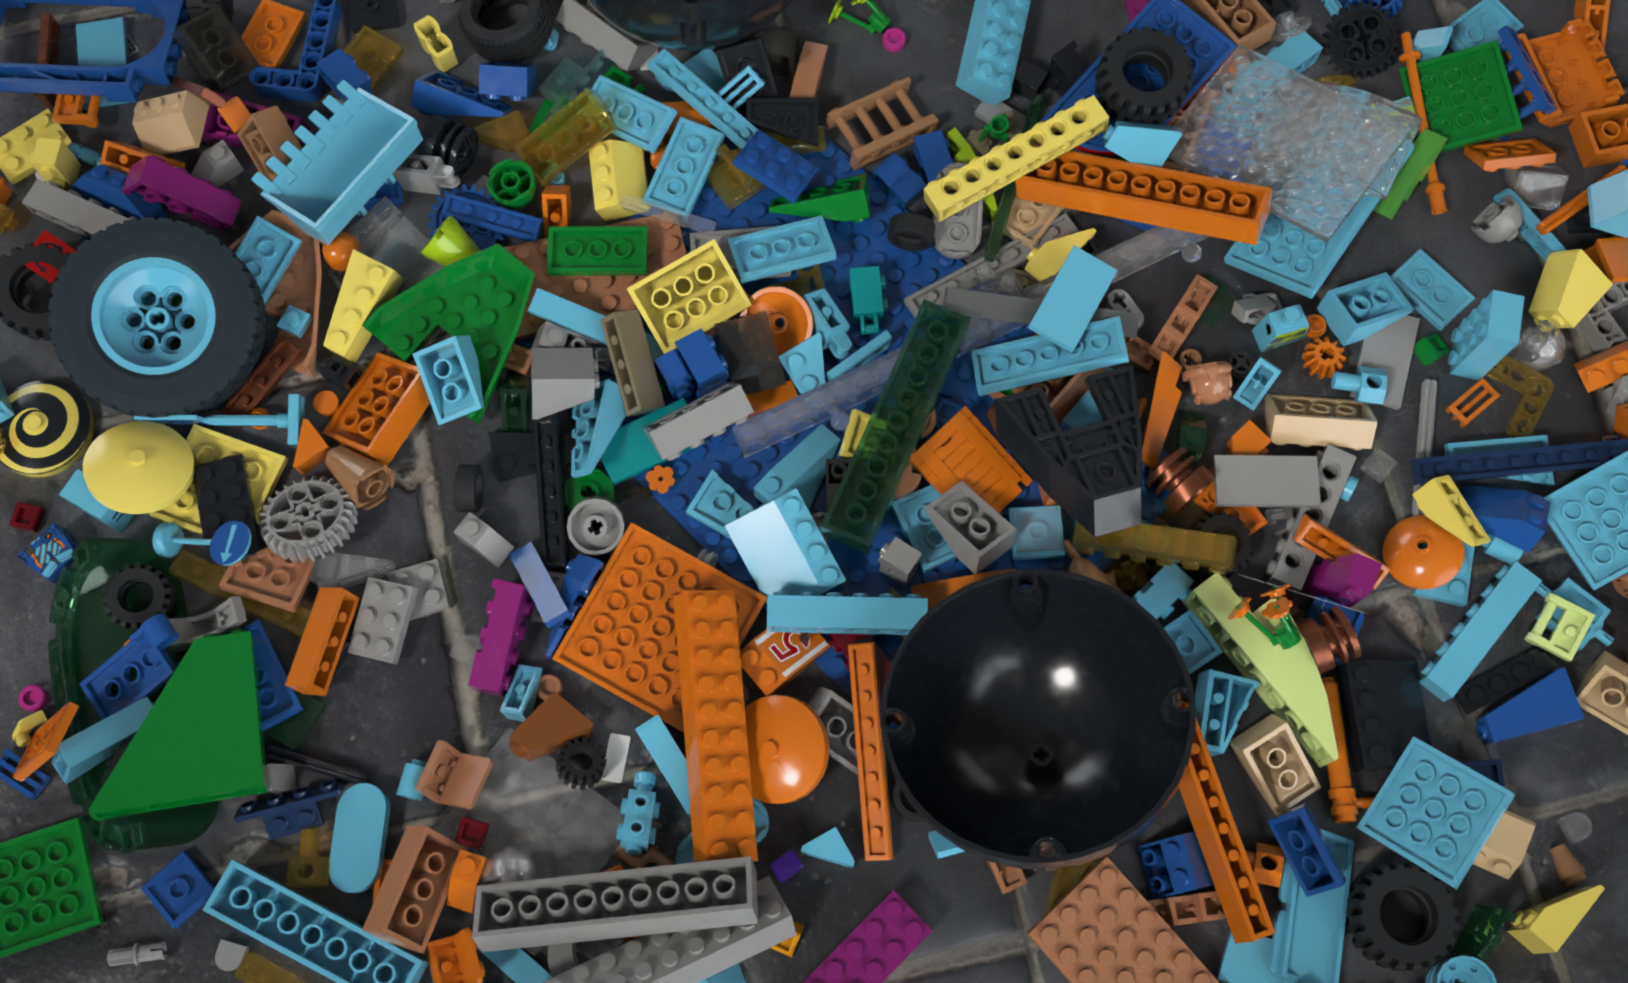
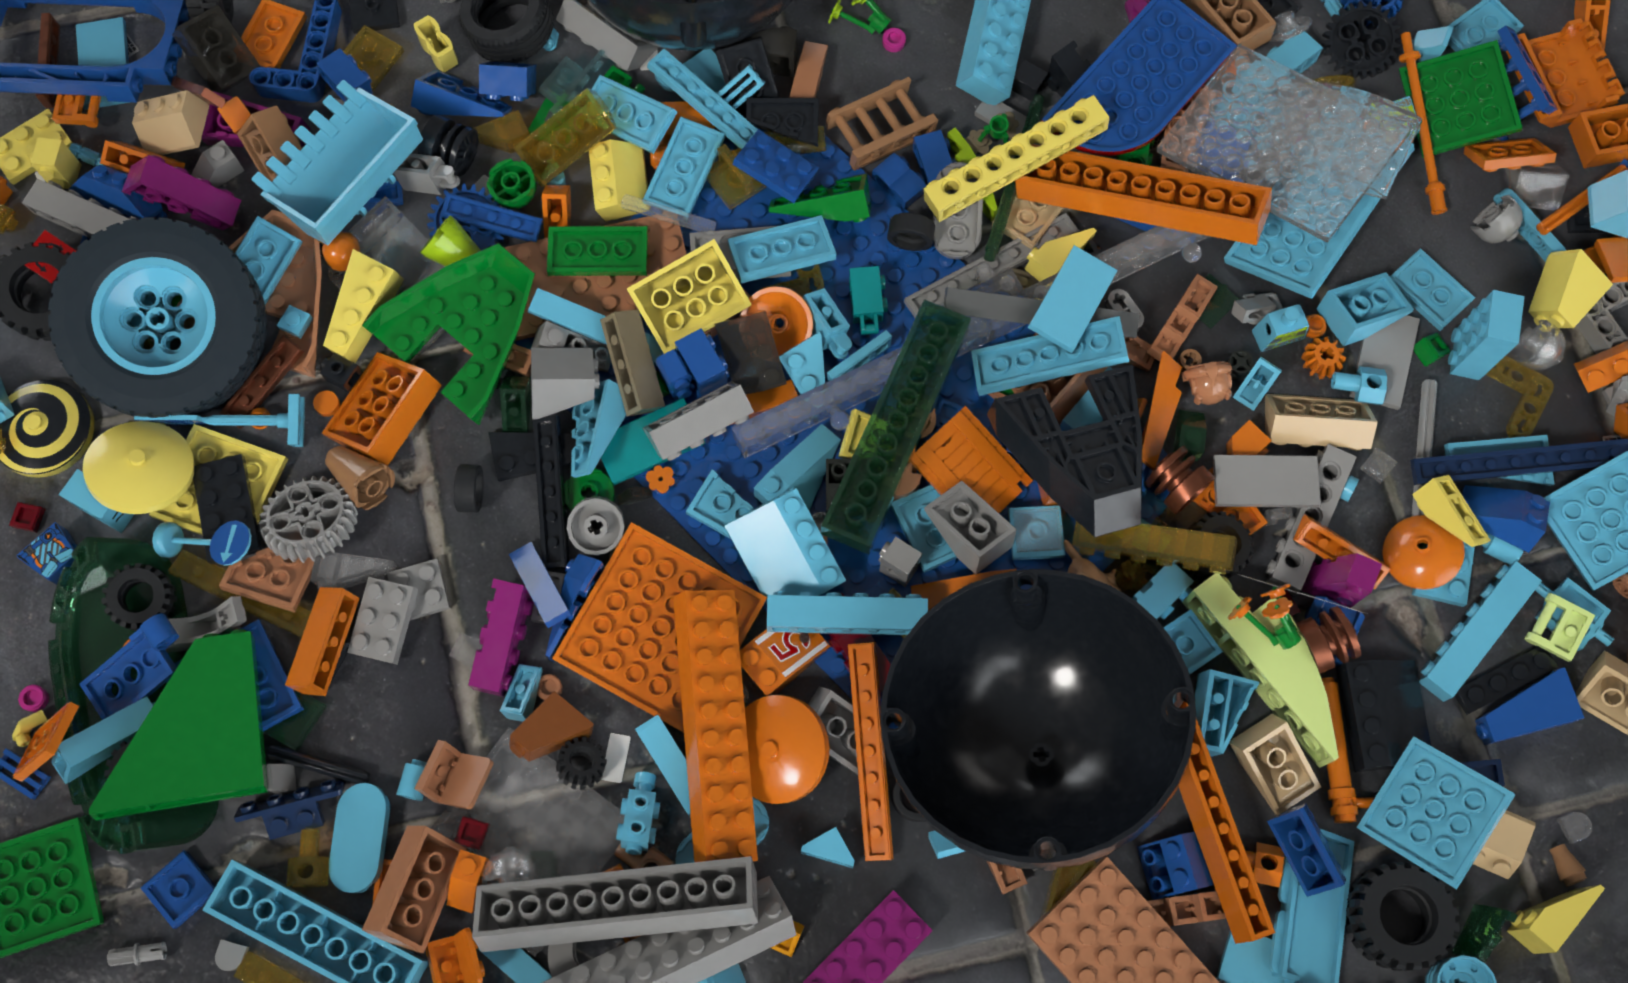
orange slope [293,419,331,475] -> none
medium azure slope [413,335,484,425] -> none
light grey slope [454,512,515,569] -> none
light grey bush [697,549,718,568] -> none
dark purple slope [769,849,803,883] -> none
black tyre [1095,27,1194,125] -> none
medium azure slope [1103,121,1183,168] -> none
bright green slope [1372,128,1448,220] -> none
orange tile [1445,378,1501,428] -> none

